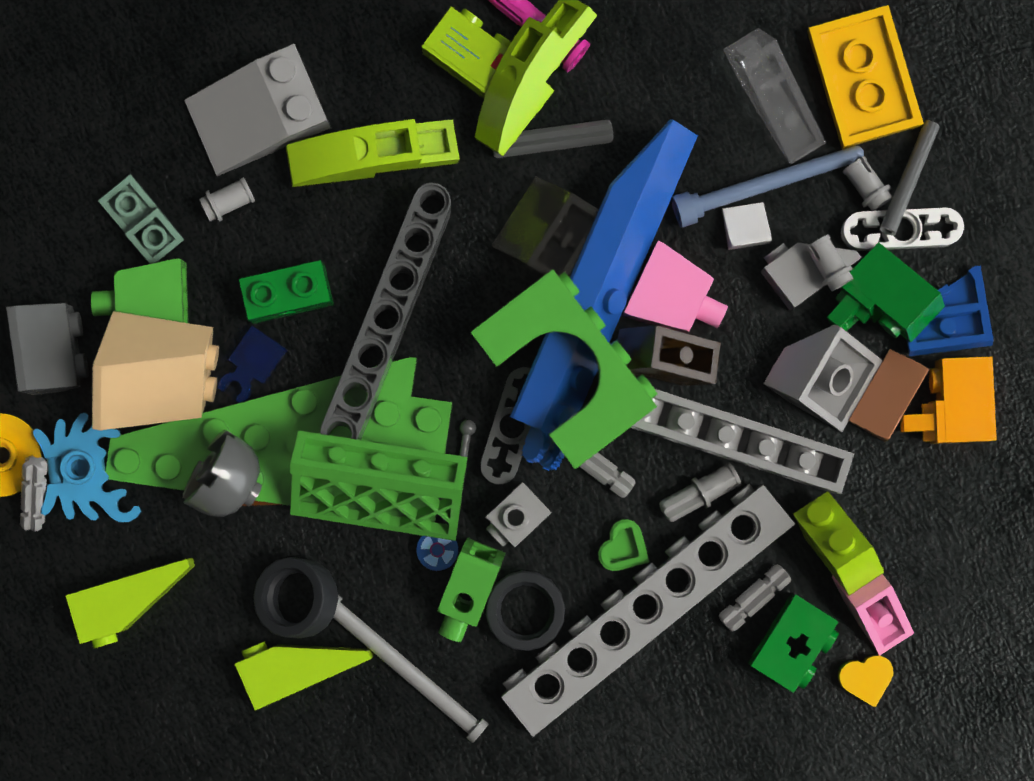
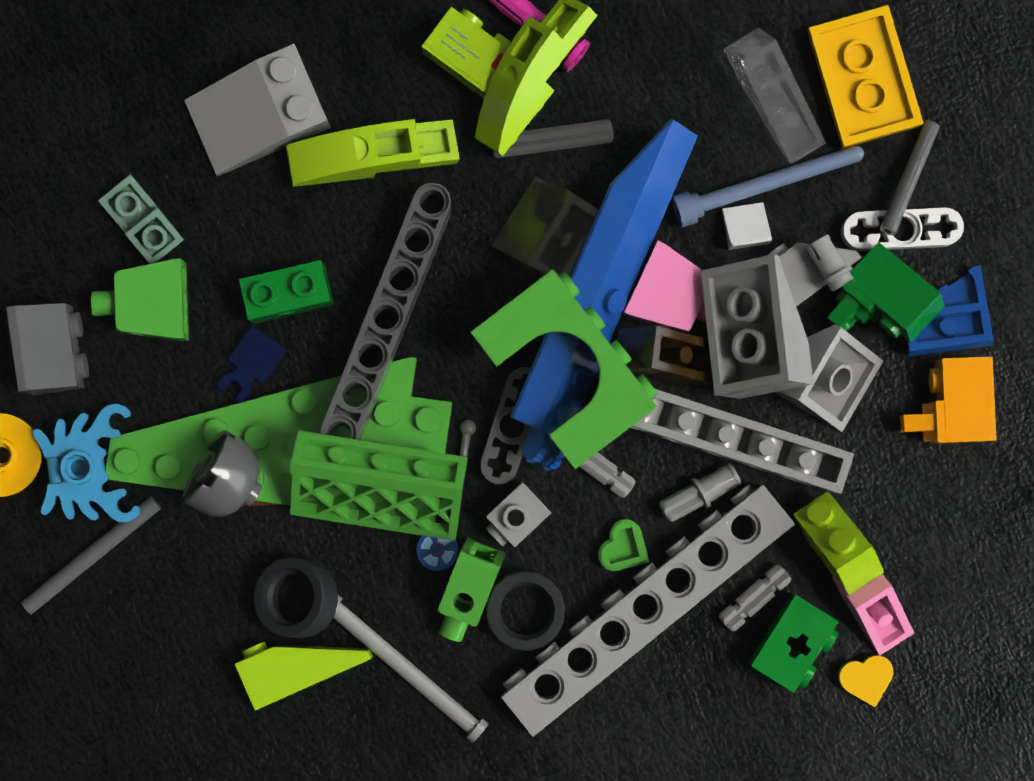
light grey axle [20,456,47,532] -> none
lime slope [66,558,195,648] -> none
tan slope [92,311,219,430] -> none
light grey pin [199,177,255,221] -> none
light grey pin [843,156,892,211] -> none
nougat slope [848,349,929,441] -> none
none -> dark grey bar [21,496,161,615]
none -> light grey slope [701,254,814,399]

